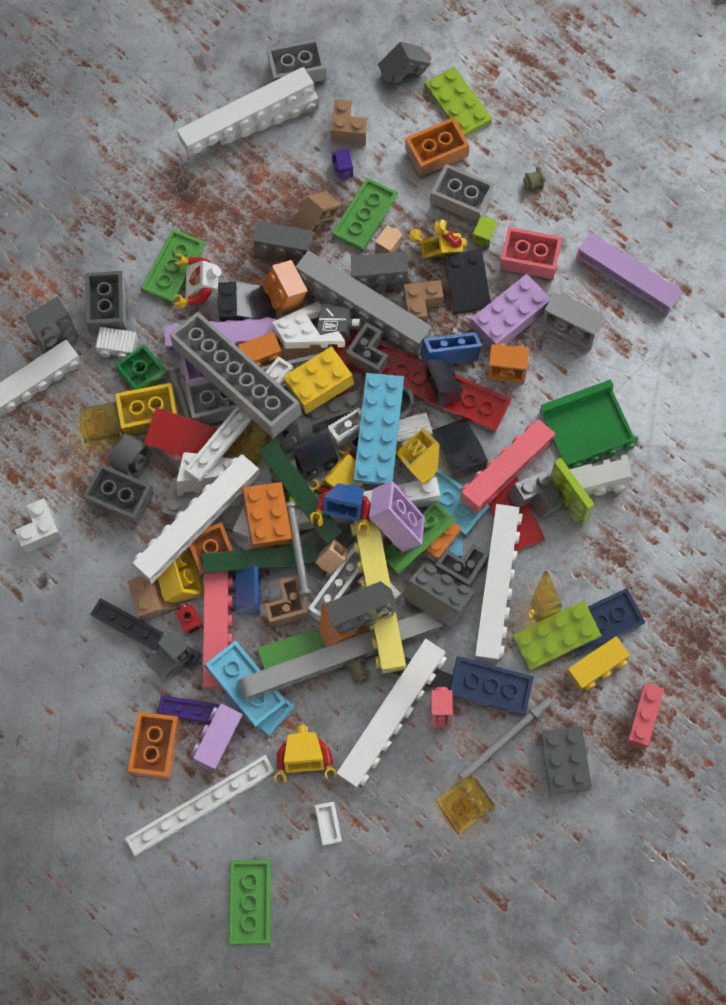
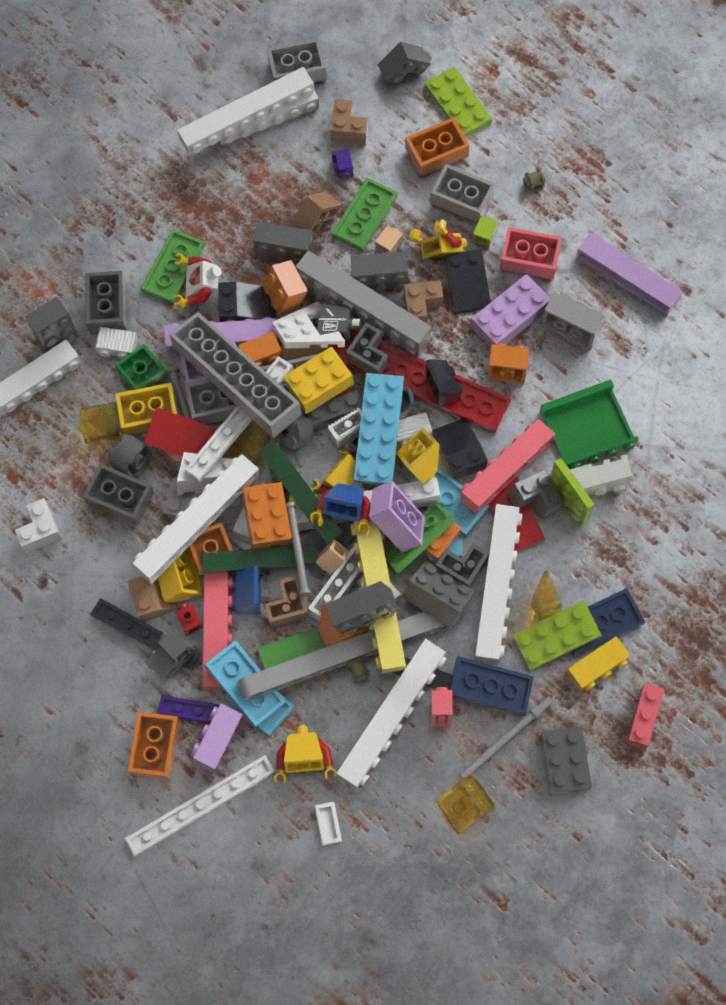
bright green tile [229,860,271,945] -> none
black slope [293,432,338,479] -> none
blue brick [420,332,482,367] -> none

